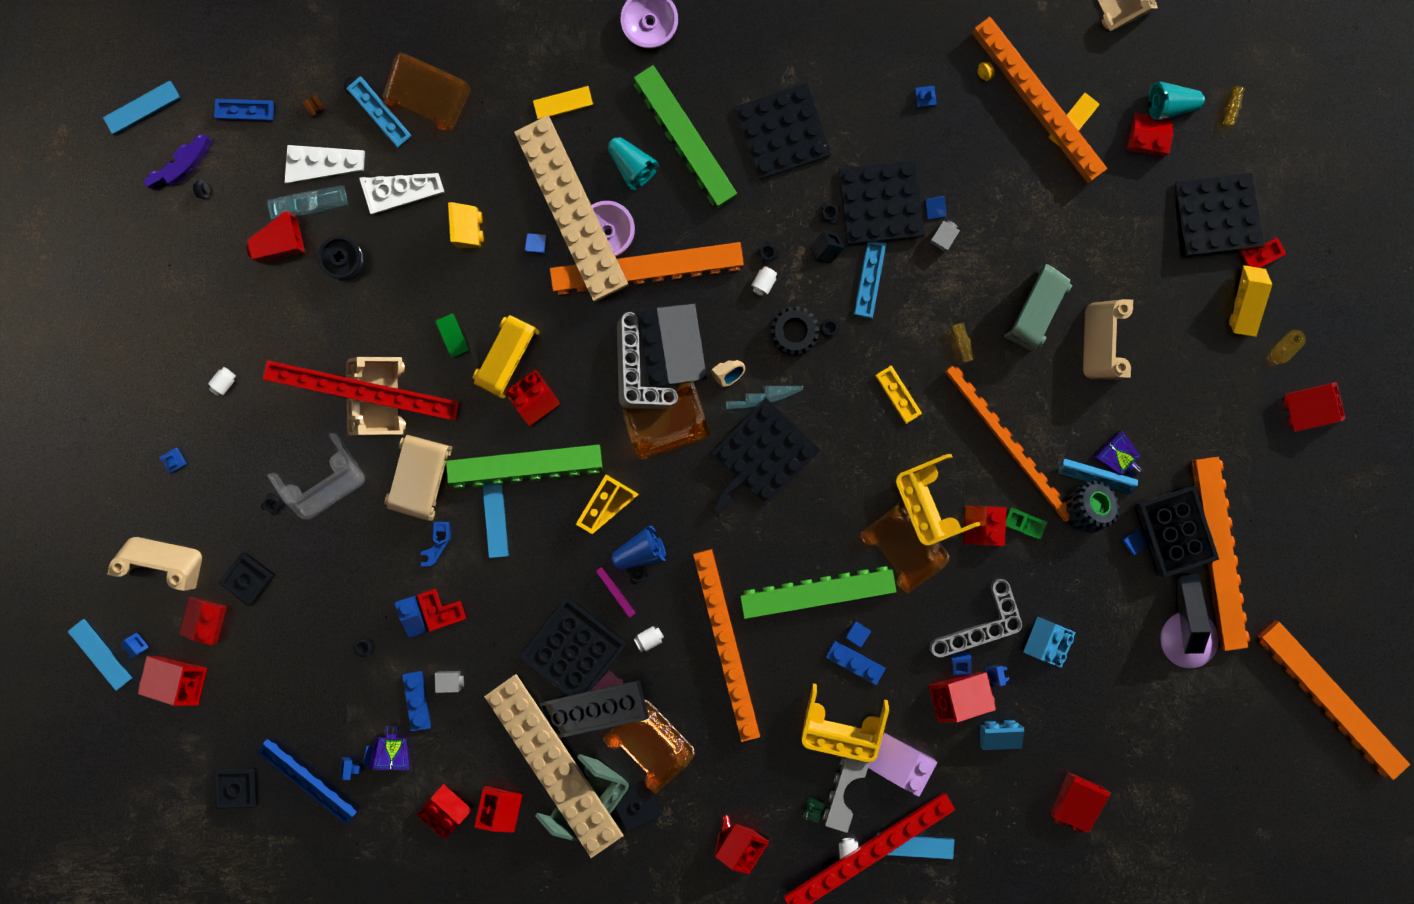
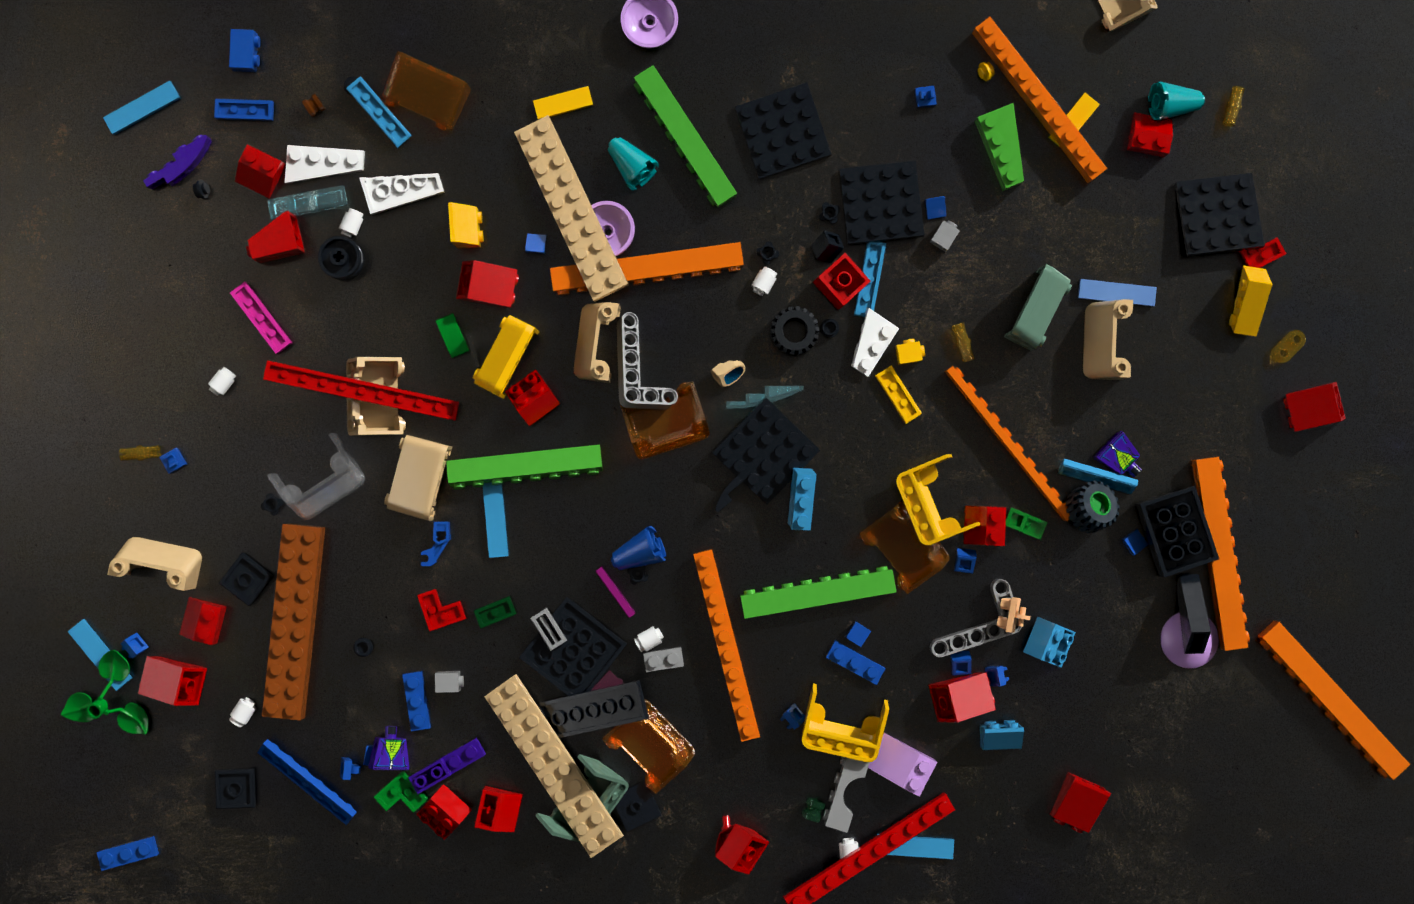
blue slope [394,595,428,638] -> none
yellow wedge [576,475,639,534] -> none
slope [638,304,707,387] -> none
none -> green plant [61,650,149,735]
none -> blue plate [96,836,159,871]
none -> clear yellow pin [119,445,161,461]
none -> blue brick [229,29,261,72]
none -> white brick [229,697,257,727]
none -> dark pink plate [230,282,292,354]
none -> red slope [235,144,286,199]
none -> dark orange brick [262,524,325,720]
none -> white brick [339,208,363,238]
none -> green plate [374,770,429,813]
none -> dark purple slope [408,738,486,794]
none -> red slope [456,260,519,308]
none -> dark green plate [474,596,517,629]
none -> light grey tile [530,608,567,651]
none -> tan windscreen [574,302,621,383]
none -> light grey plate [643,647,684,672]
none -> blue tile [780,703,805,730]
none -> dark azure brick [788,468,817,530]
none -> red slope [813,253,871,310]
none -> white wing [851,307,899,377]
none -> yellow brick [895,339,925,365]
none -> blue slope [954,548,977,574]
none -> bright green wedge [975,103,1024,191]
none -> light nougat hips [997,597,1031,633]
none -> medium blue tile [1077,279,1157,307]

